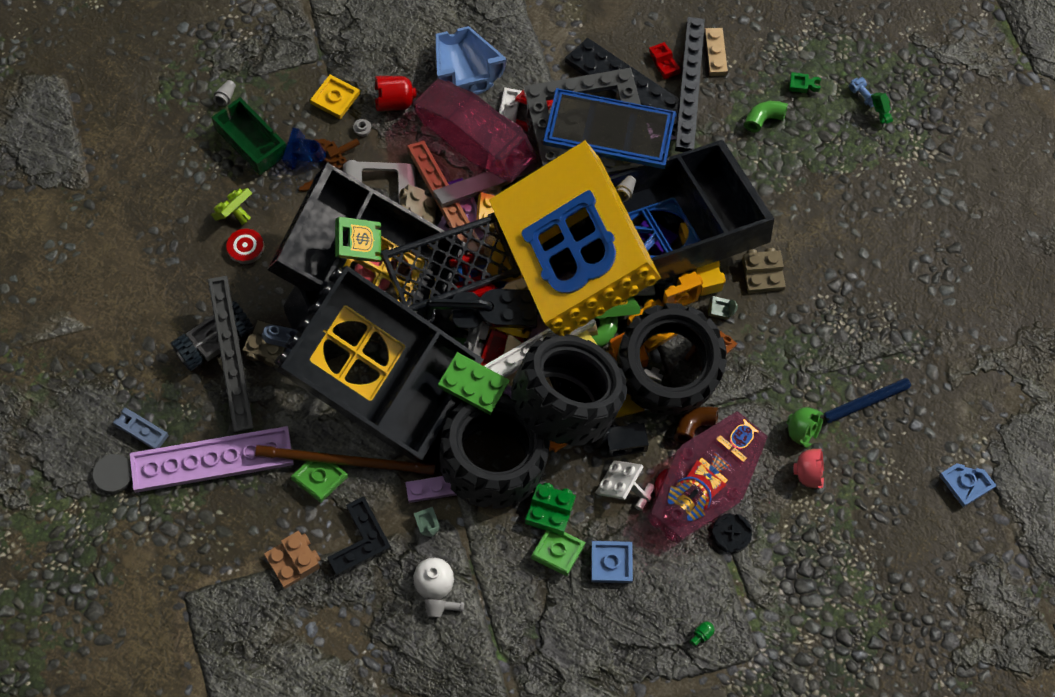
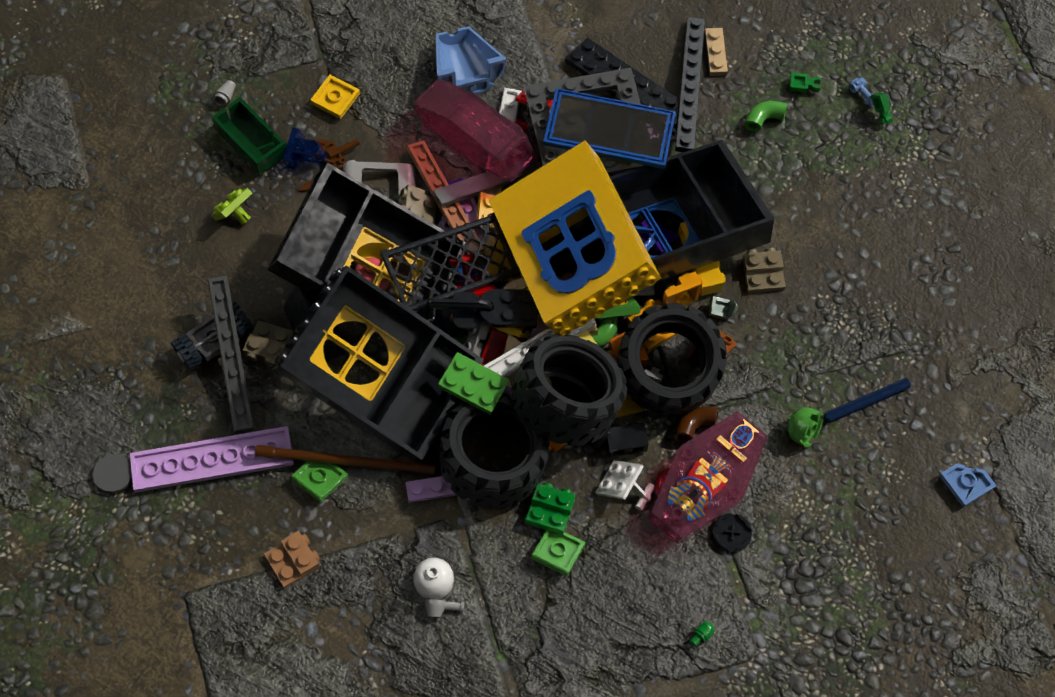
sand blue plate [112,407,169,449] -> none
red tile [226,228,264,264] -> none
sand blue plate [262,325,298,347] -> none
black plate [327,496,391,577] -> none
bright green container [335,217,381,262] -> none
light grey plate [353,119,371,137] -> none
red cylinder [375,75,416,112] -> none
sand green plate [414,507,440,537] -> none
medium blue plate [591,541,633,583] -> none
light grey cone [615,176,636,202] -> none
red slope [649,42,681,79] -> none
coral cylinder [793,449,824,488] -> none

